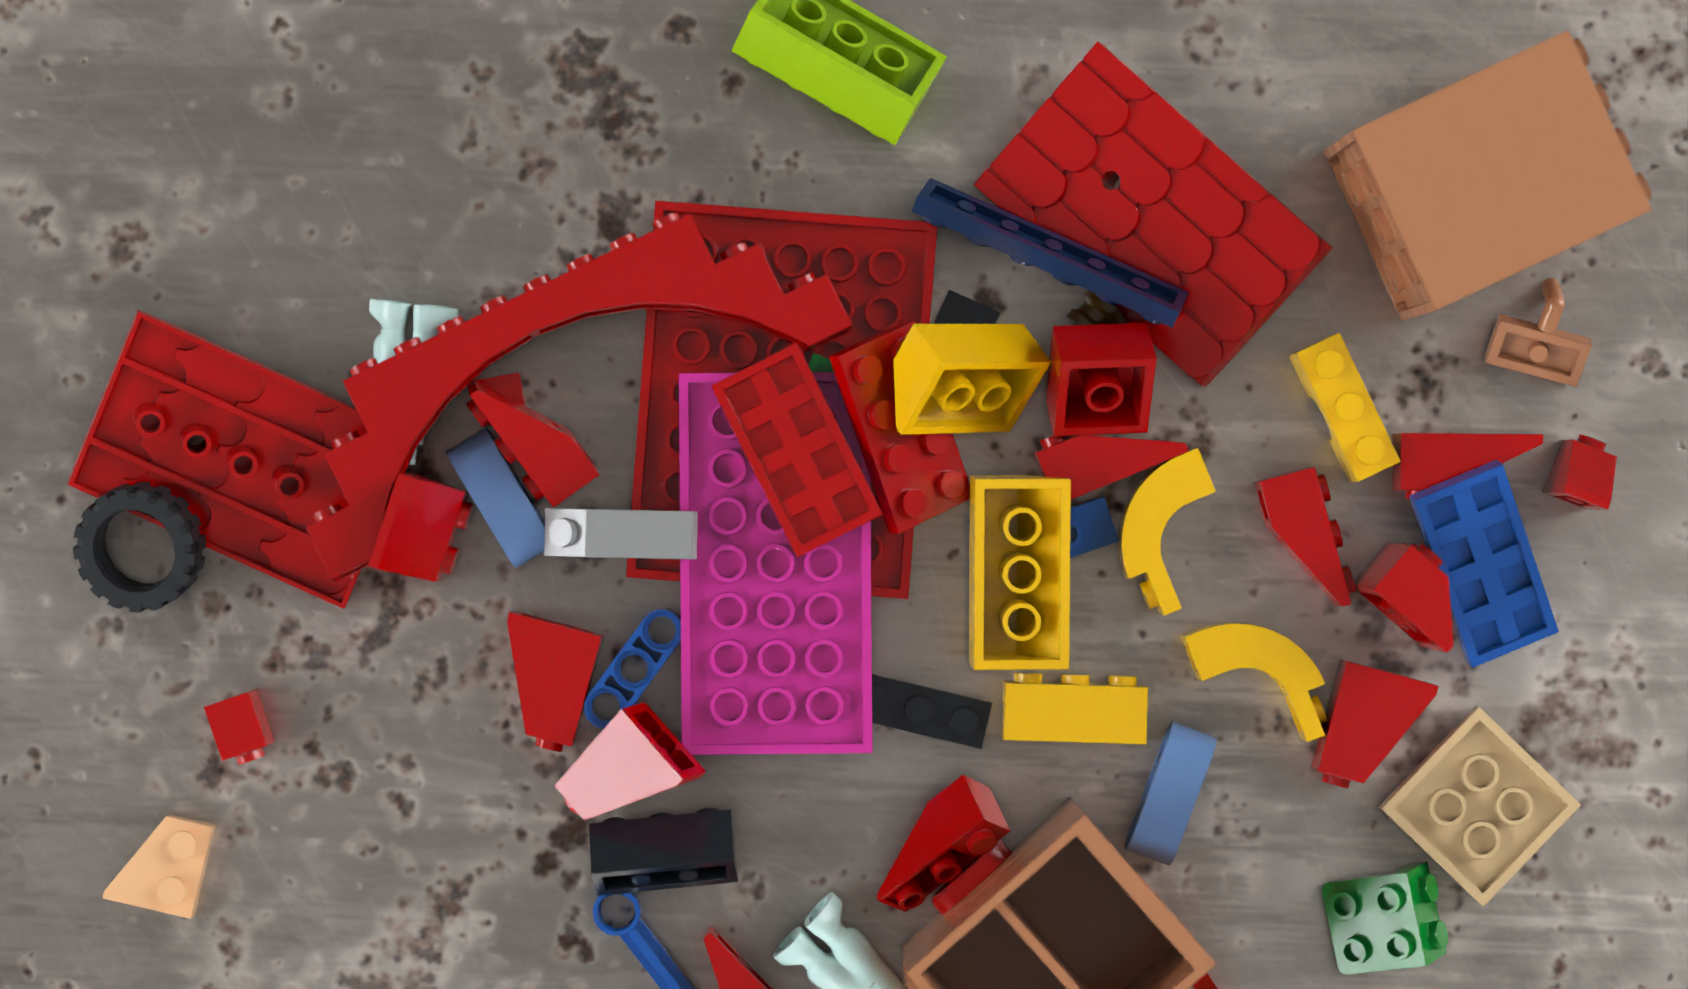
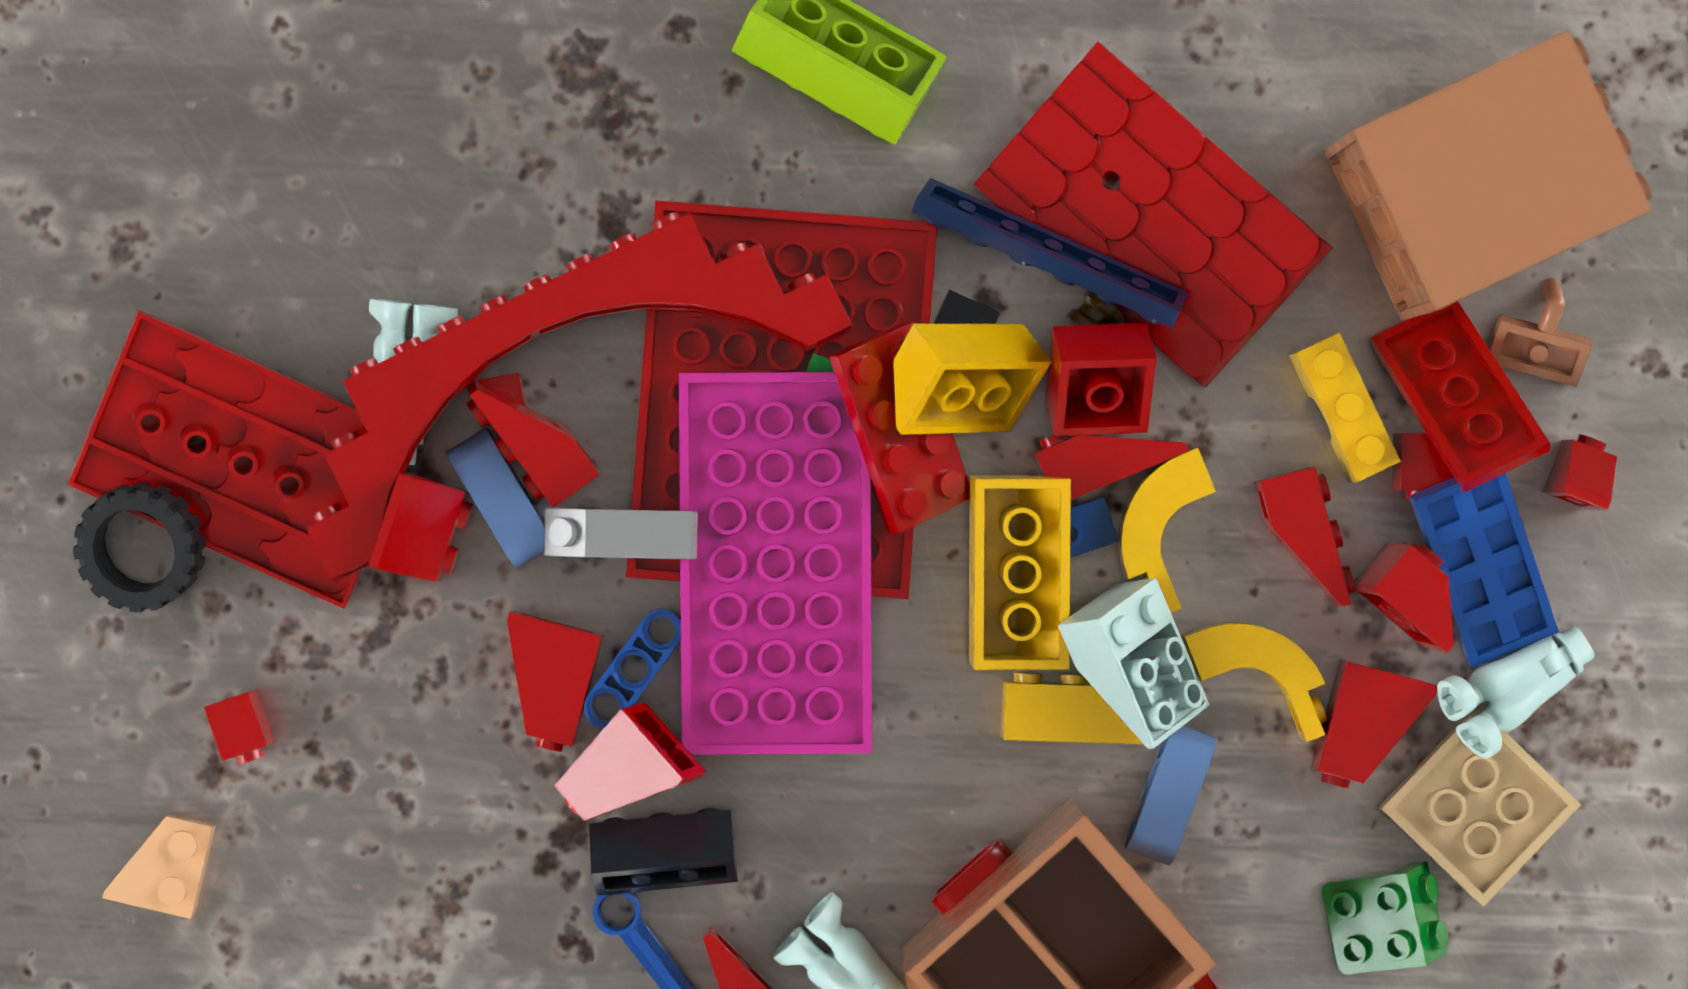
red plate [711,343,883,558] -> none
black plate [872,674,992,749] -> none
red slope [876,775,1011,912] -> none
none -> light aqua slope [1058,578,1210,749]
none -> red plate [1371,301,1550,493]
none -> light aqua piece [1437,627,1595,759]

